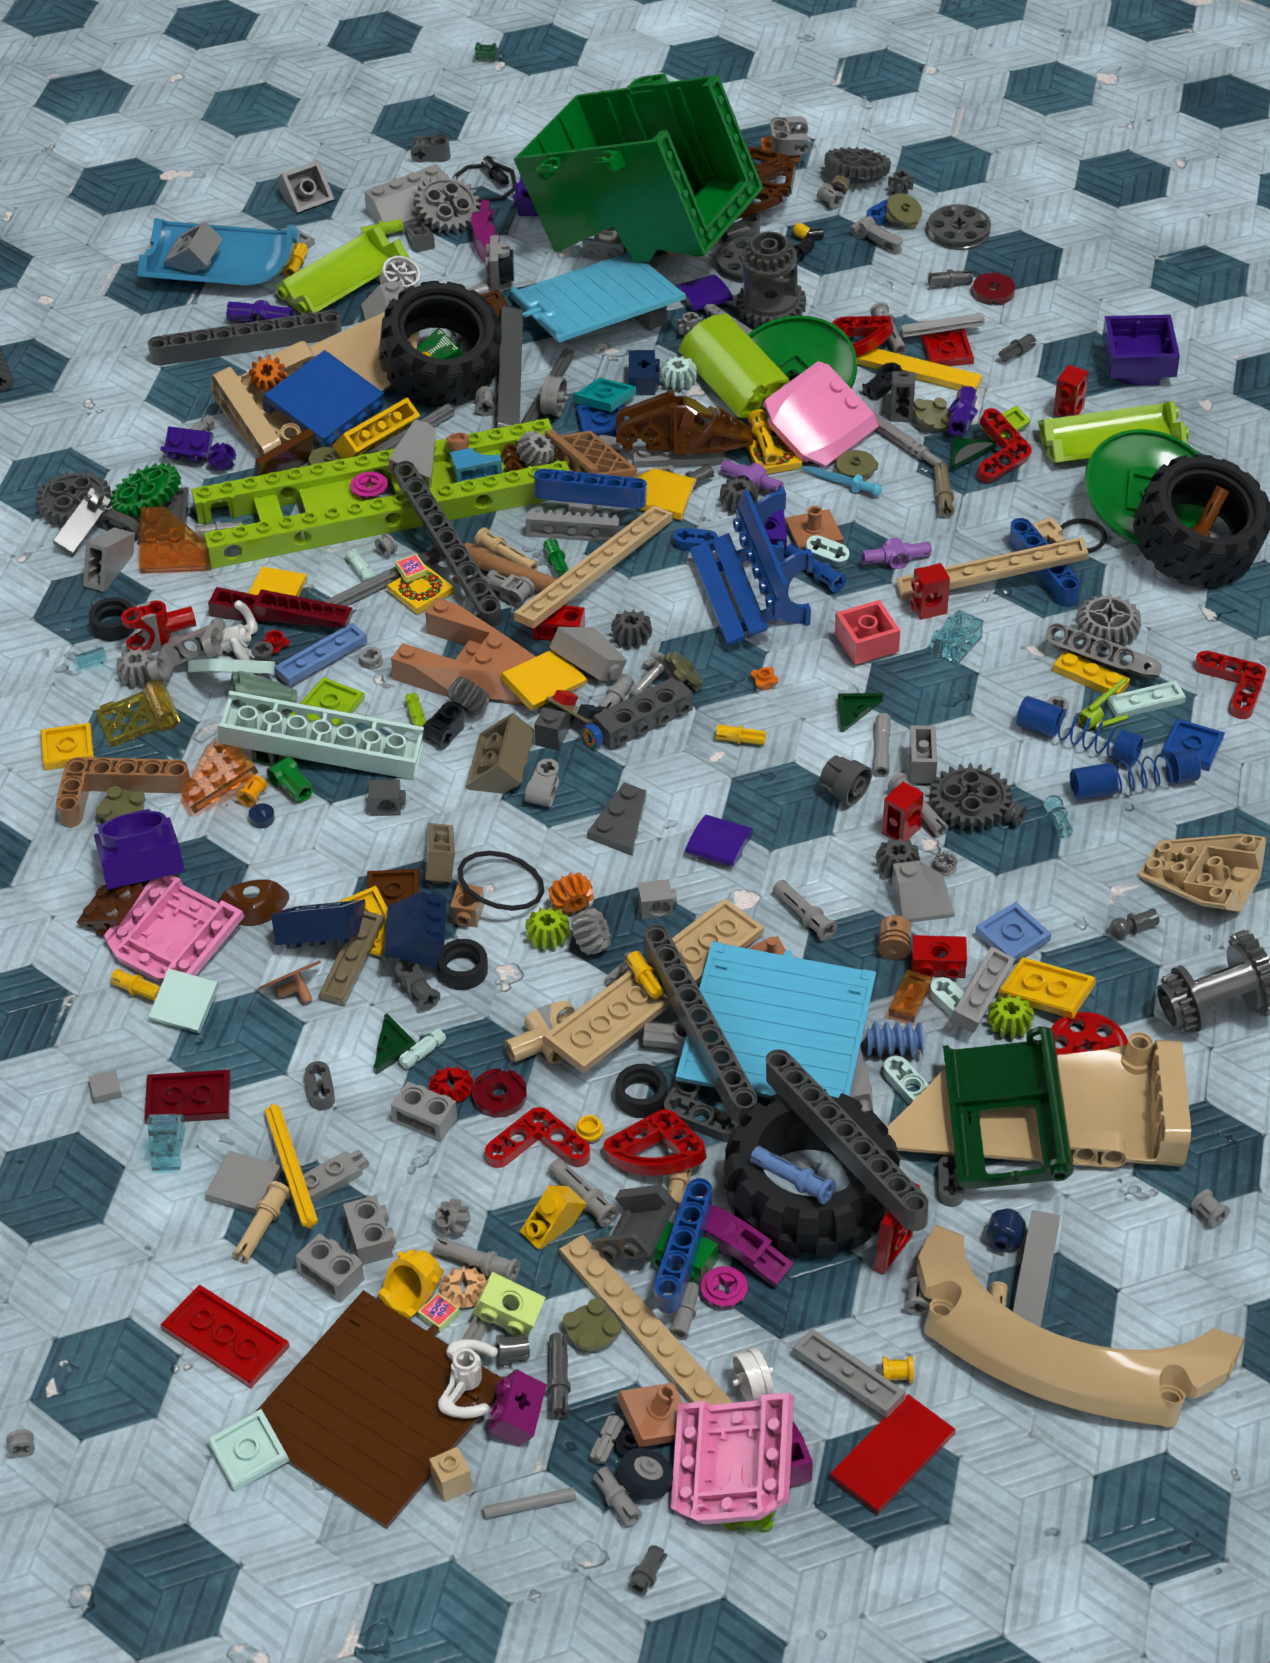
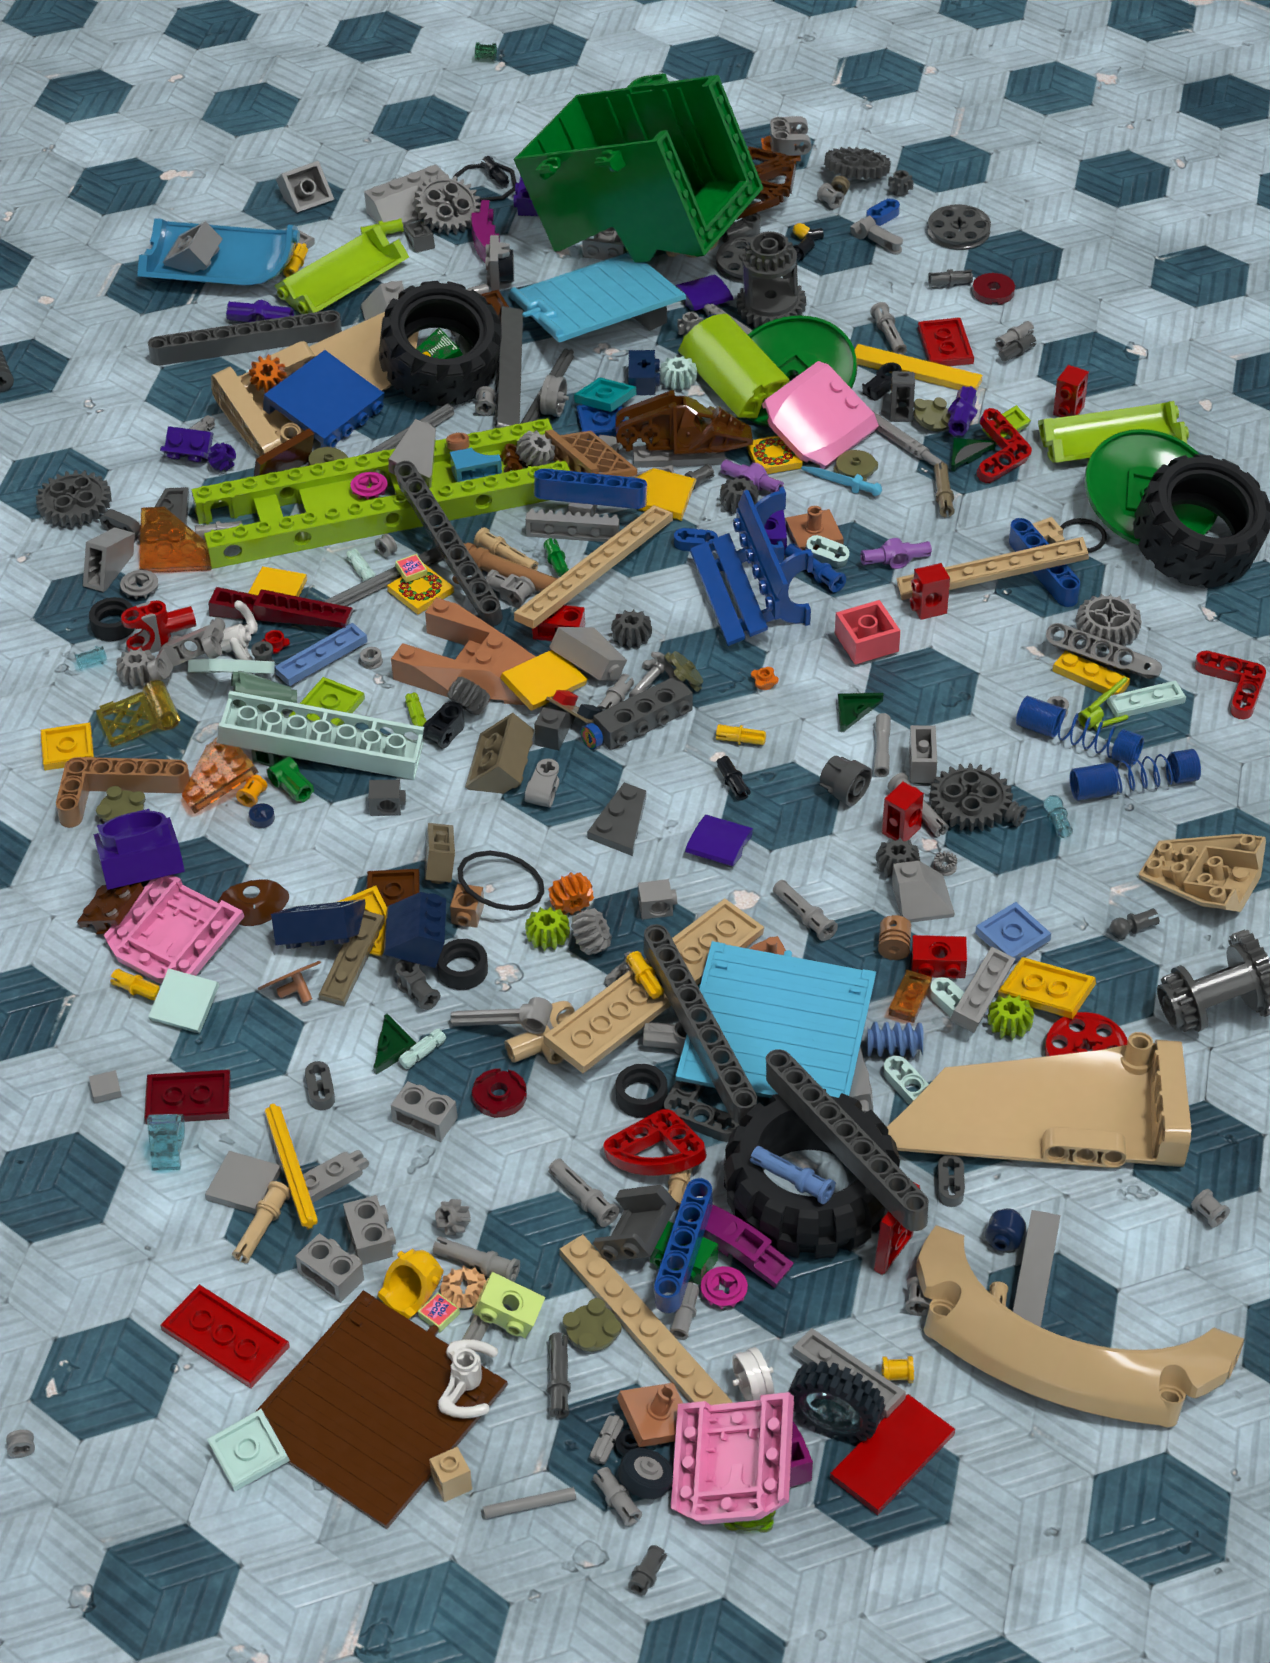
hinge [53,488,111,556] -> none
green gear [110,462,182,518] -> none
yellow brick [332,397,420,459] -> none
white wheel [379,256,420,289] -> none
dark grey piece [411,134,451,162] -> none
red gear [429,1065,473,1103] -> none
red beam [485,1107,591,1168] -> none
magenta brick [488,1369,547,1447] -> none
dark grey bush [496,1335,530,1365] -> none
yellow slope [520,1185,587,1249] -> none
yellow plate [576,1115,604,1142] -> none
yellow pin [748,409,779,465] -> none
red beam [832,316,894,357] -> none
olive piece [885,193,922,229] -> none
light grey axle [900,313,985,338] -> none
clear light blue brick [931,609,984,666] -> none
dark green piece [943,1026,1074,1189] -> none
dark purple container [1102,315,1180,386] -> none
blue tile [1161,718,1225,771] -> none
dark orange pin [1191,486,1229,537] -> none
none -> light grey gear [120,570,159,600]
none -> light grey axle [451,997,553,1034]
none -> black axle [716,755,751,801]
none -> black wheel [788,1361,885,1443]
none -> light grey pin [995,321,1034,350]

